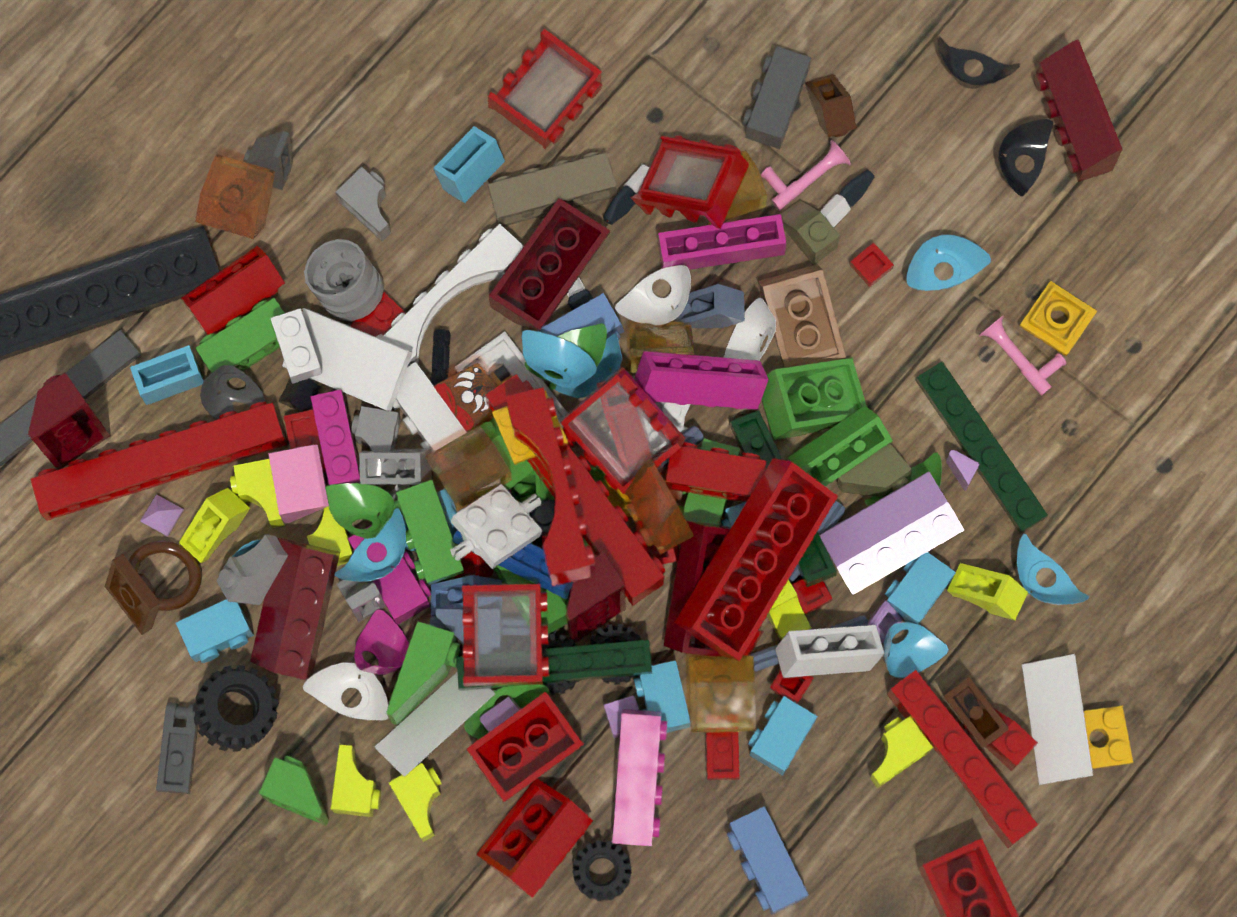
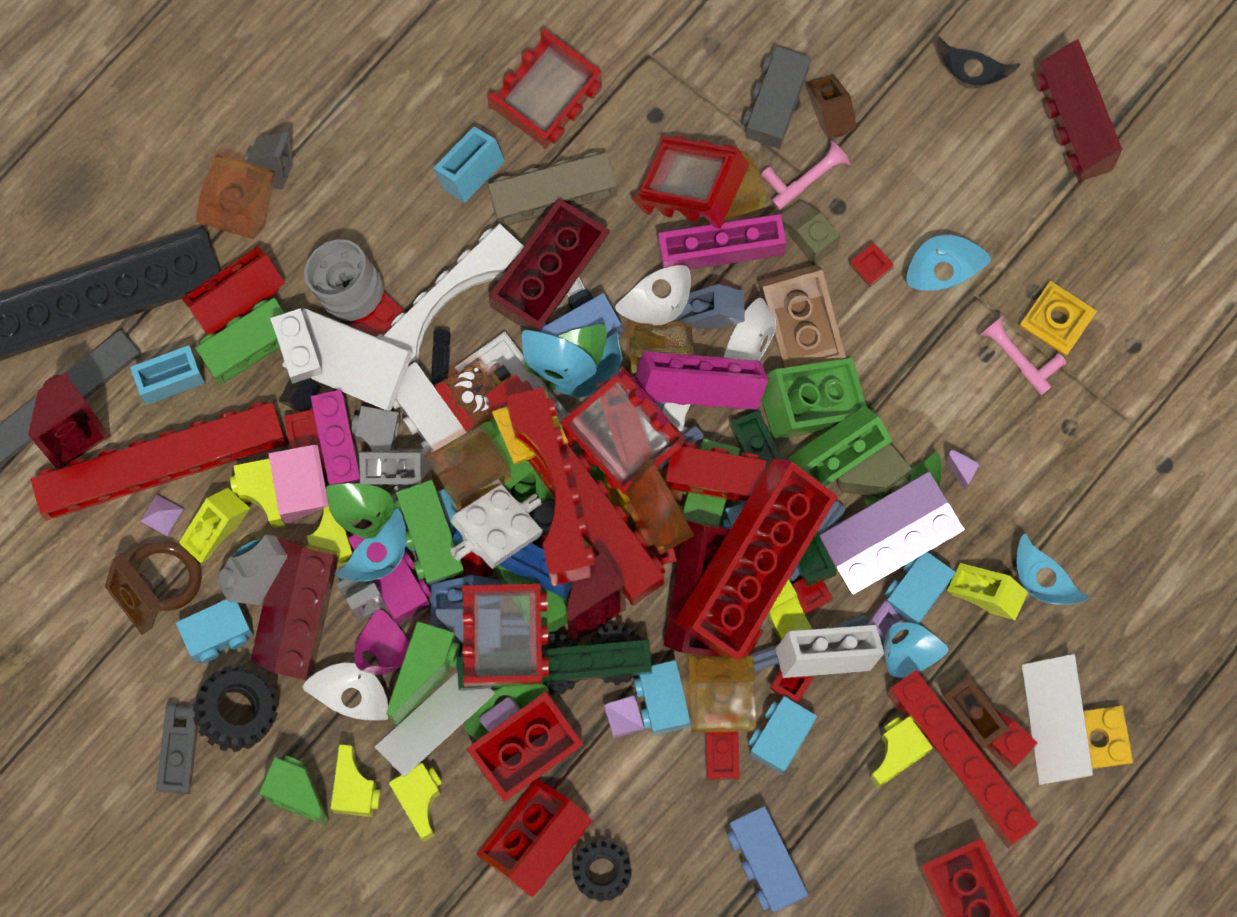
dark grey piece [200,365,266,419] -> none
light grey arch [336,167,391,242] -> none
black piece [603,164,649,225] -> none
brick [613,709,667,846] -> none
piece [821,170,875,228] -> none
dark green plate [915,361,1048,534] -> none
black piece [998,119,1054,197] -> none

